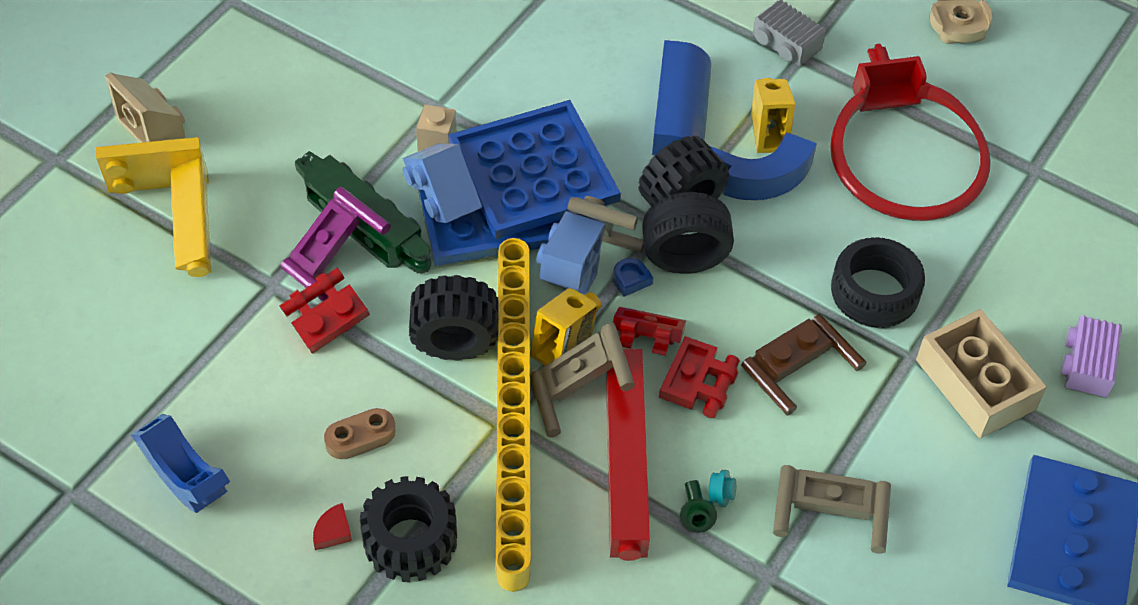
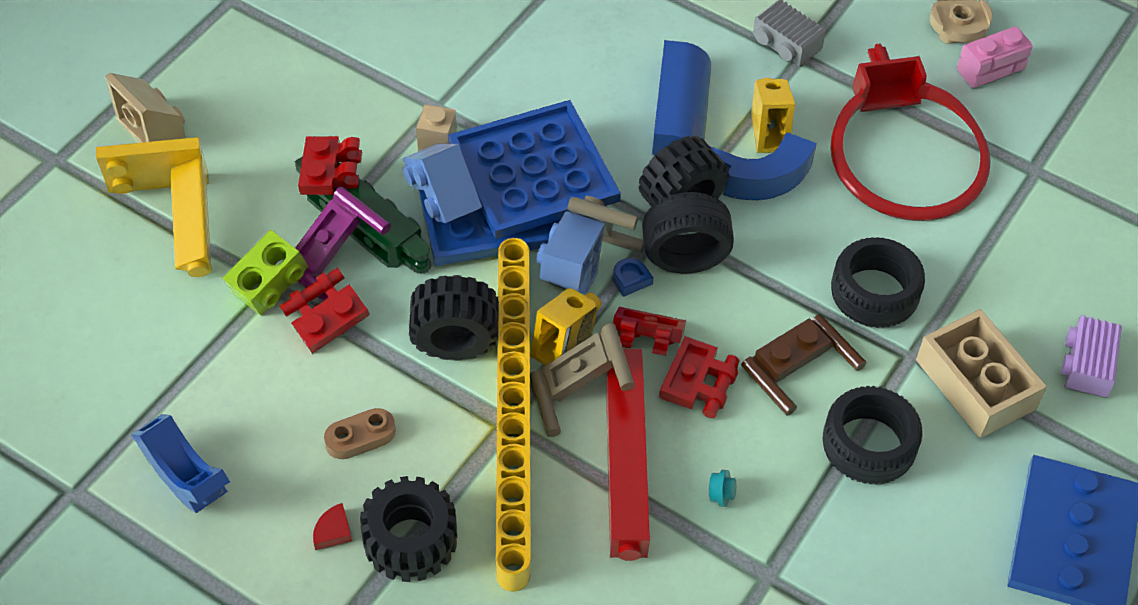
dark green plate [680,480,717,533] -> none
dark tan plate [773,465,891,554] -> none
none -> lime brick [223,229,308,316]
none -> red plate [298,136,363,195]
none -> black tyre [822,386,923,485]
none -> bright pink brick [957,26,1033,88]

